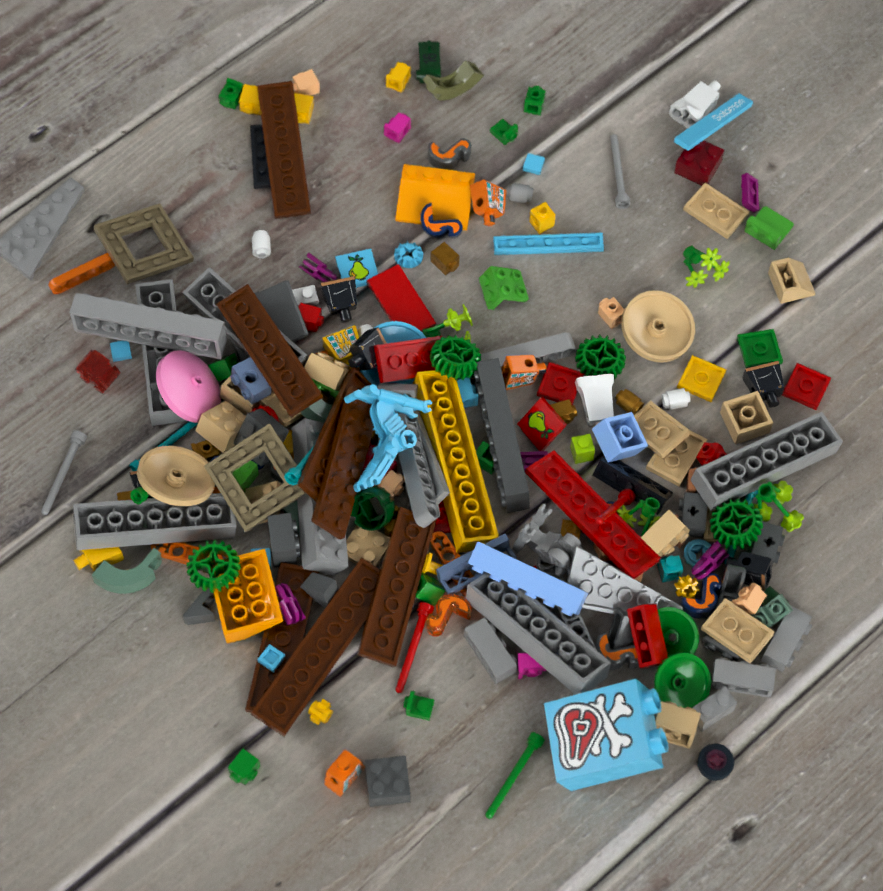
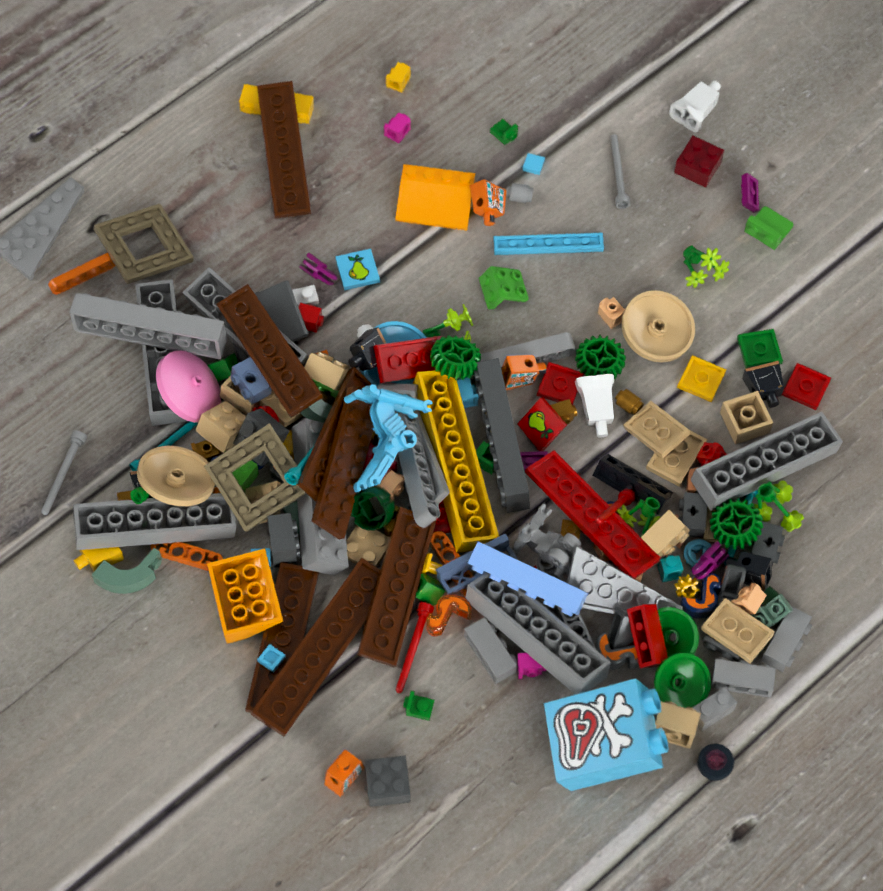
clear red brick [75,349,121,394] -> none
medium azure tile [110,341,132,362] -> none
dark grey slope [183,588,215,625] -> none
green gear [186,539,241,593] -> none
green brick [218,78,244,110] -> none
green brick [228,749,260,785] -> none
black plate [250,124,271,189] -> none
white brick [252,230,271,259] -> none
magenta arm [275,583,306,626] -> none
light nougat brick [293,69,320,96] -> none
dark grey slope [300,572,339,609] -> none
yellow gear [308,699,333,725] -> none
black torso [320,276,357,322] -> none
torso [322,325,359,370] -> none
red tile [366,264,436,332] -> none
medium azure gear [394,241,423,268] -> none
dark green door [416,40,441,84] -> none
dark blue animal [421,203,463,238] -> none
olive arch [423,60,484,100] -> none
dark grey animal [428,138,472,170] -> none
pearl gold brick [431,241,459,275] -> none
green piece [485,732,545,819] -> none
green brick [524,86,546,115] -> none
yellow brick [529,202,556,234] -> none
lime brick [570,434,595,464] -> none
light blue brick [592,412,648,463] -> none
white brick [661,388,691,410] -> none
medium azure tile [674,93,753,151] -> none
tan plate [683,183,749,239] -> none
tan slope [768,258,816,304] -> none

